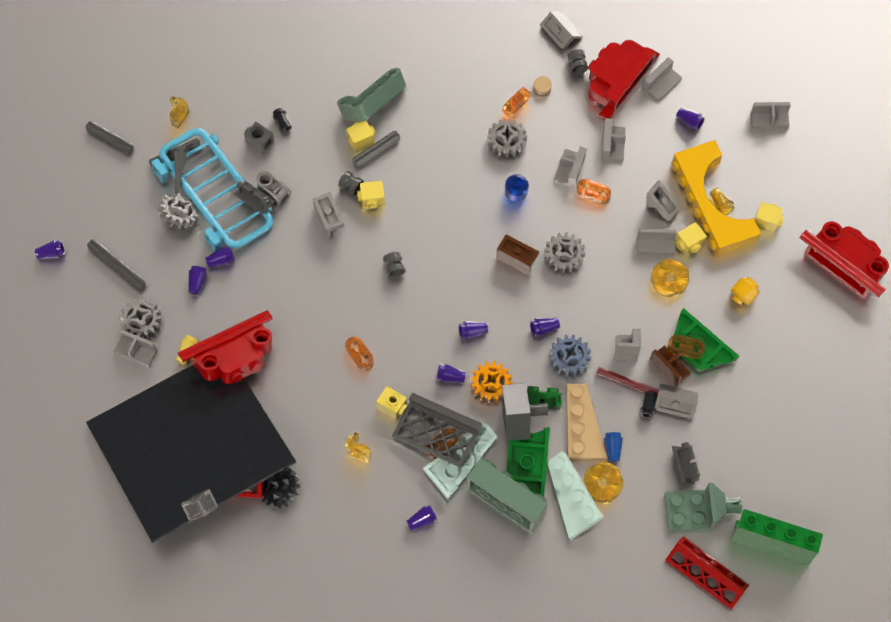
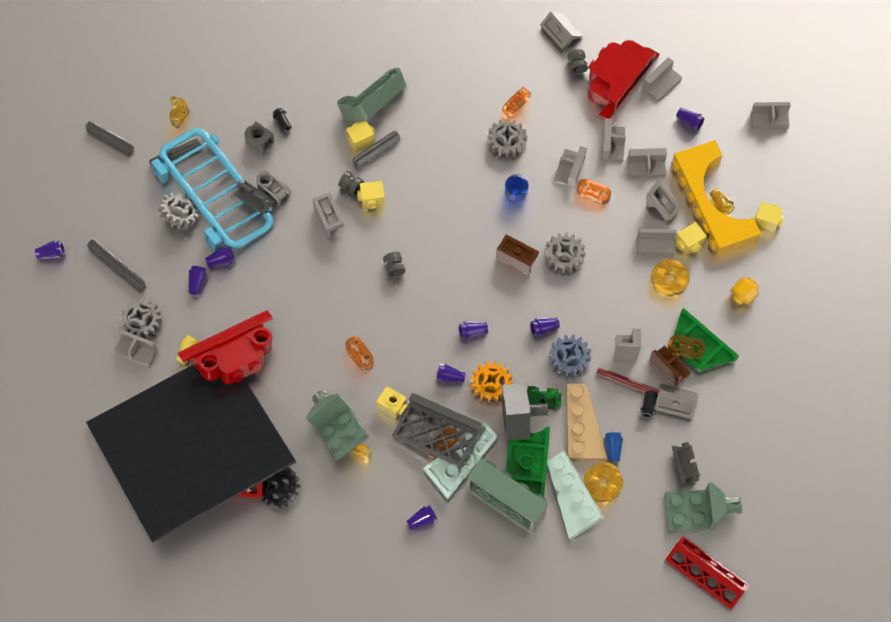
dark grey piece [174,146,187,194] -> none
clear panel [181,489,218,522] -> none
tan tile [533,76,552,95] -> none
green panel [730,509,823,566] -> none
red brick [799,221,889,298] -> none
none -> sand green plate [306,390,369,461]
none -> light grey panel [628,148,667,177]

